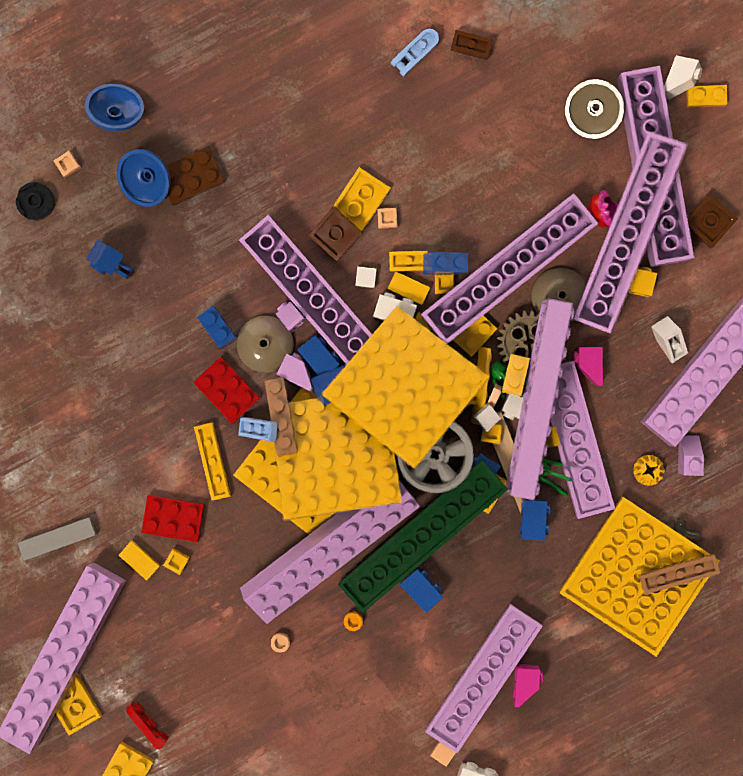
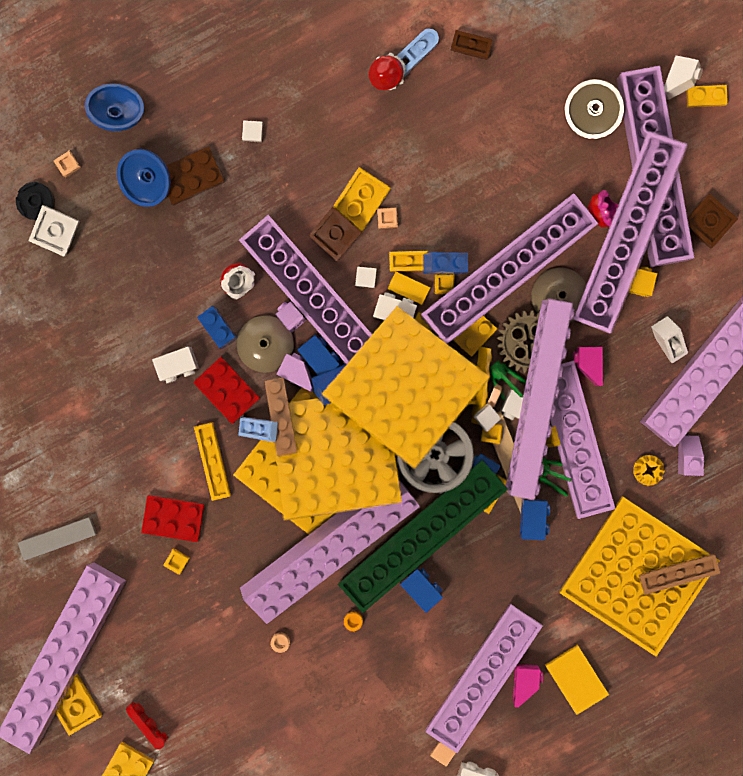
blue brick [86,239,134,279] -> none
yellow tile [119,540,161,581] -> none
yellow plate [502,354,530,396] -> none
clear smoke arm [674,518,701,541] -> none
none -> white plate [29,205,80,257]
none -> white brick [152,347,199,383]
none -> white hair [220,263,255,299]
none -> white tile [242,121,263,142]
none -> red hair [369,53,406,90]
none -> yellow tile [545,645,609,715]

